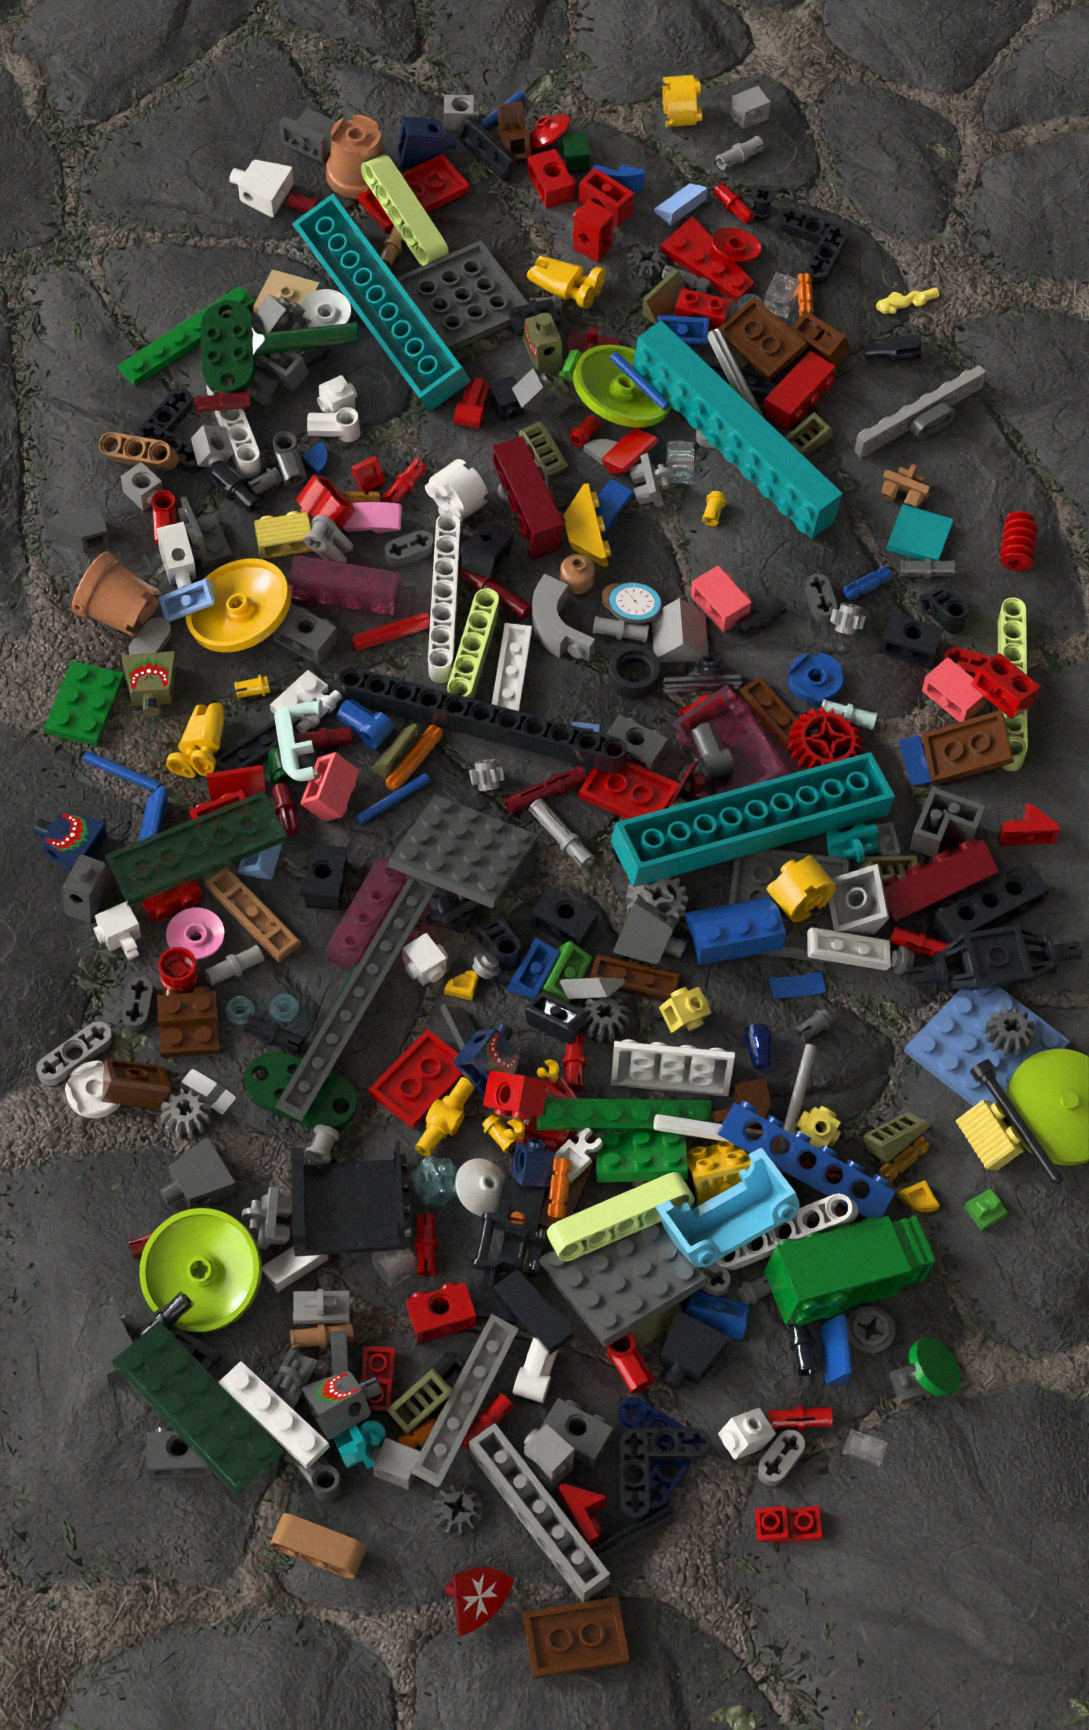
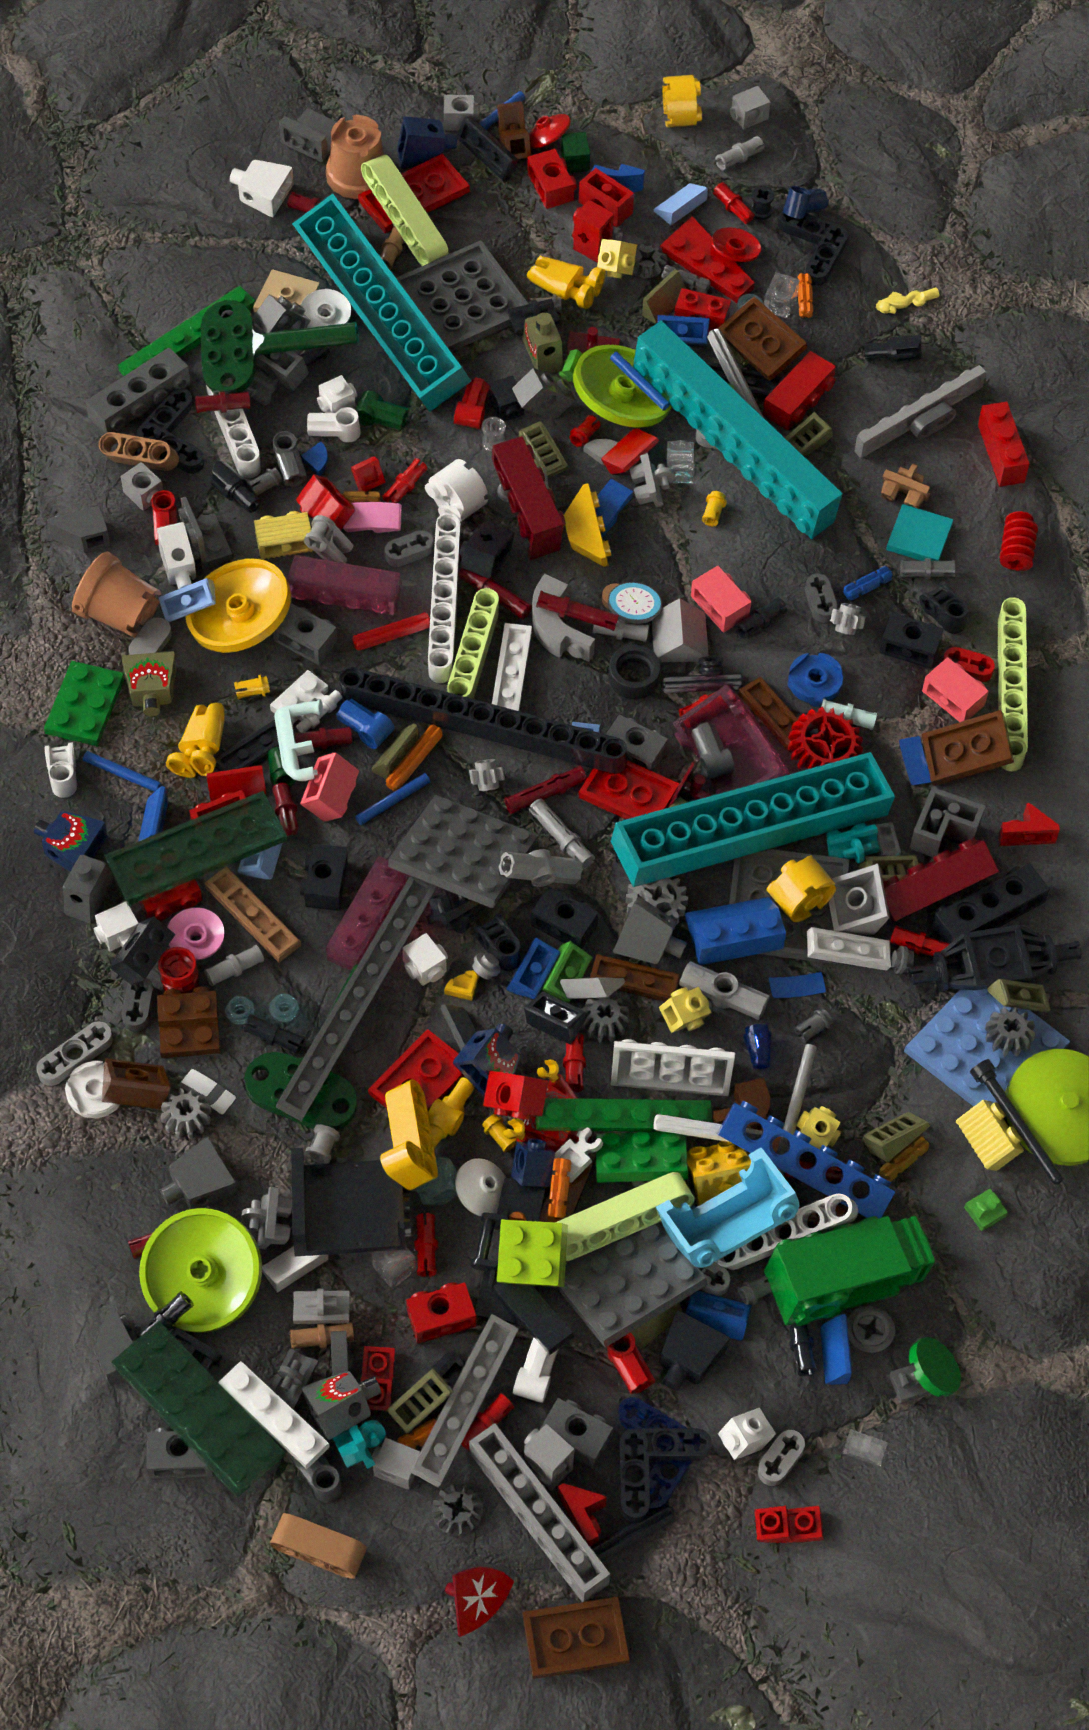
light grey brick [191,425,233,469] -> none
medium nougat head [560,554,595,595] -> none
red pin [768,1406,833,1431] -> none
reddish brown brick [791,311,851,369] -> none
yellow tile [898,1180,940,1212] -> none
red brick [971,653,1041,719] -> none
none -> white piece [45,742,77,798]
none -> dark grey brick [86,348,190,434]
none -> black brick [109,916,176,985]
none -> dark green piece [355,390,409,431]
none -> yellow beam [381,1079,438,1191]
none -> clear bush [482,417,505,452]
none -> lime brick [497,1219,568,1287]
none -> light grey piece [499,849,583,887]
none -> dark red pin [536,591,619,631]
none -> light yellow brick [597,239,637,279]
none -> light grey piece [679,961,770,1020]
none -> dark blue piece [783,186,829,219]
none -> red brick [978,402,1030,487]
none -> olive slope [987,979,1050,1012]

